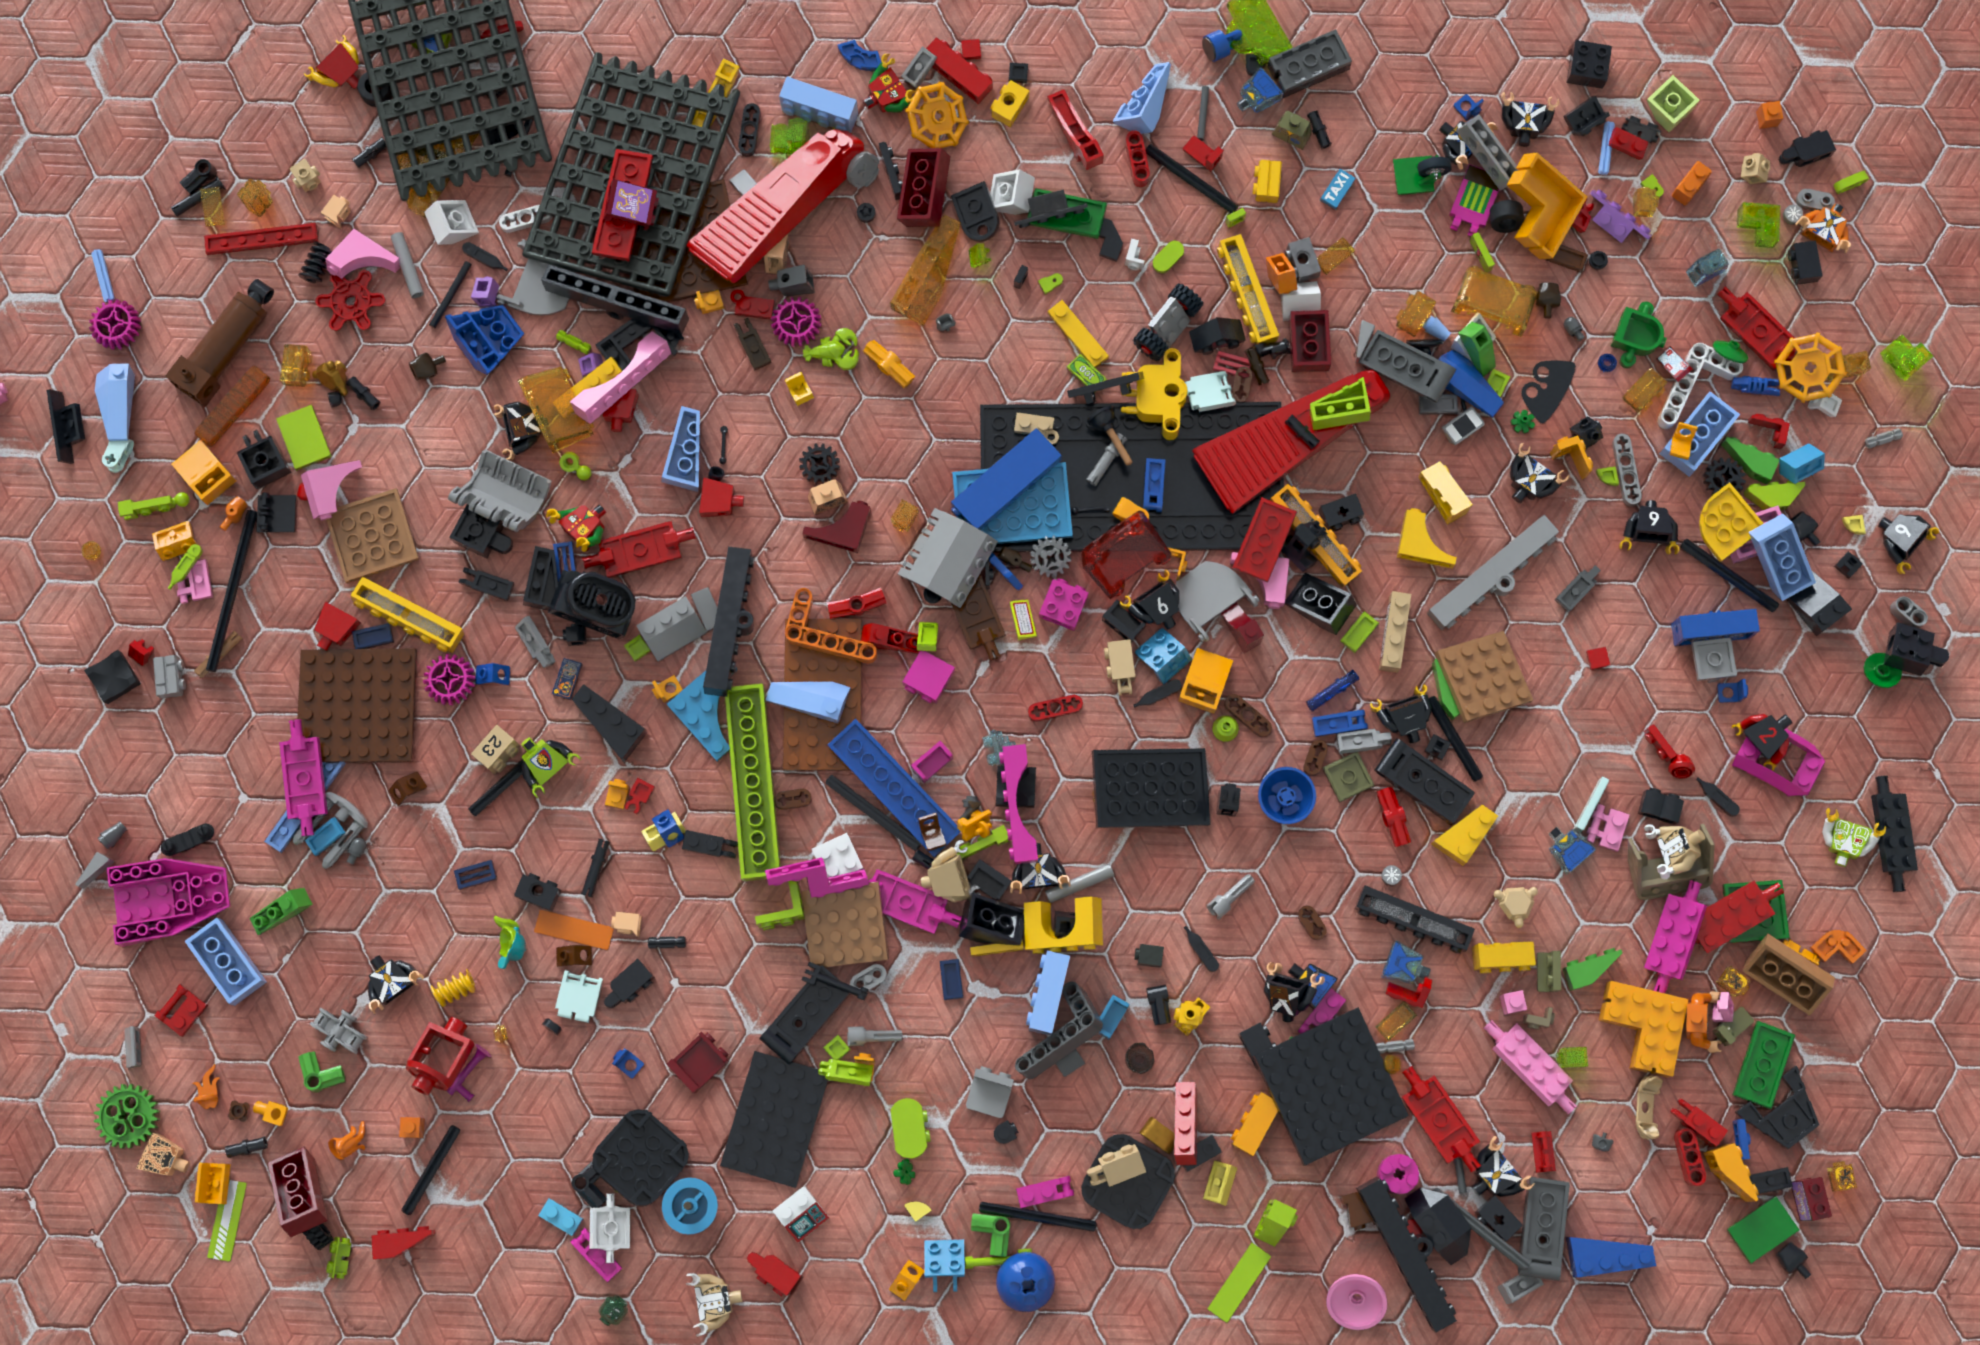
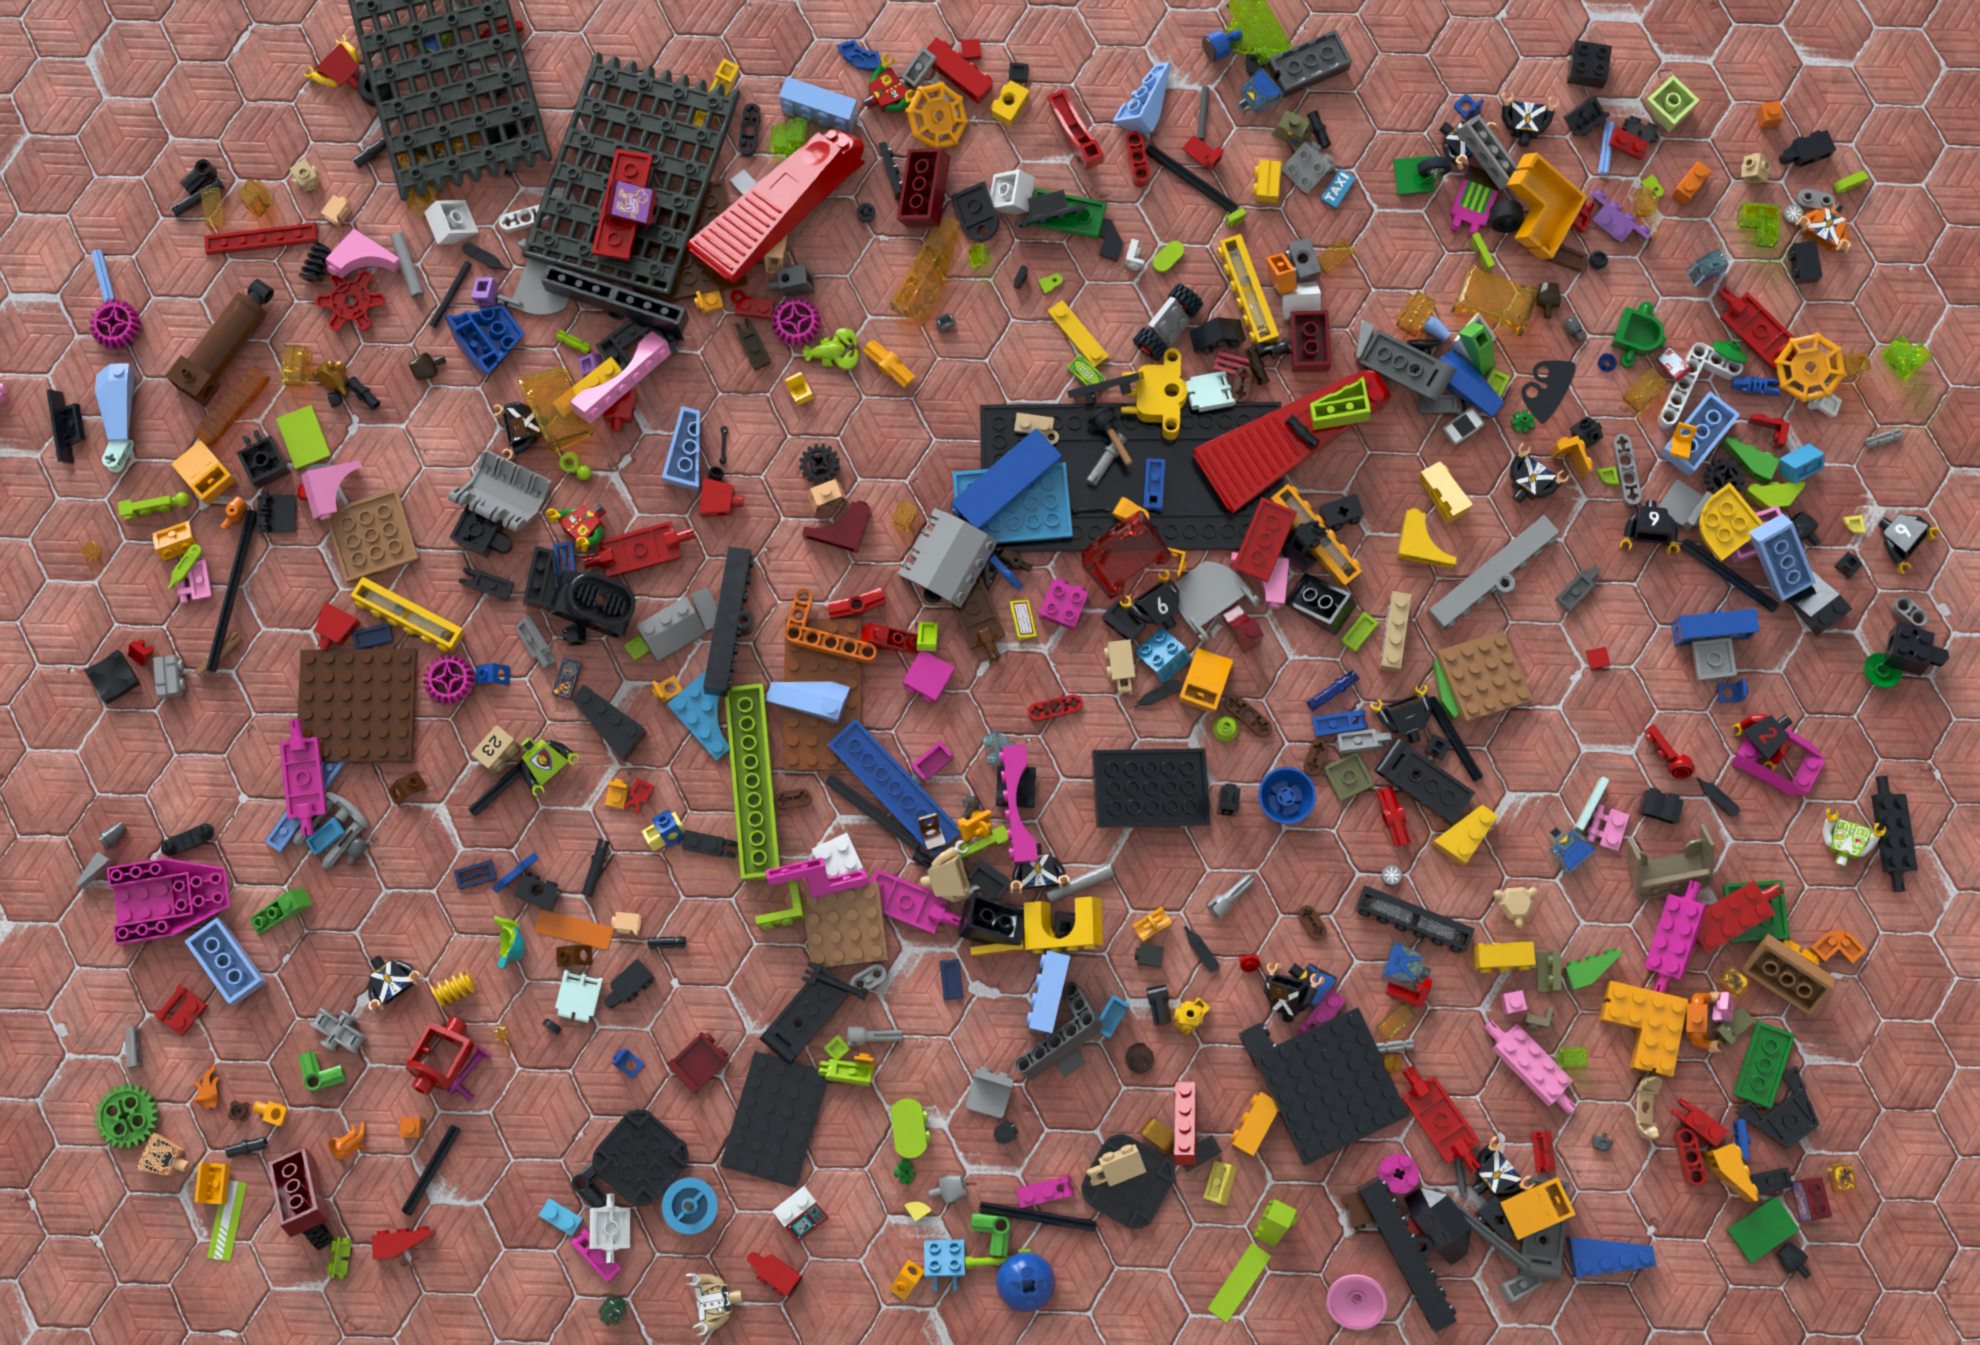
light grey tile [847,151,879,188] -> none
light grey gear [1030,536,1072,577] -> none
torso [1644,825,1705,880] -> none
none -> blue tile [492,852,539,893]
none -> light grey piece [928,1175,967,1203]
none -> light orange hips [1132,906,1172,942]
none -> red plate [1239,955,1260,972]
none -> light grey bracket [1282,141,1337,193]
none -> light orange slope [1500,1177,1576,1240]
none -> light grey bracket [1658,480,1713,531]

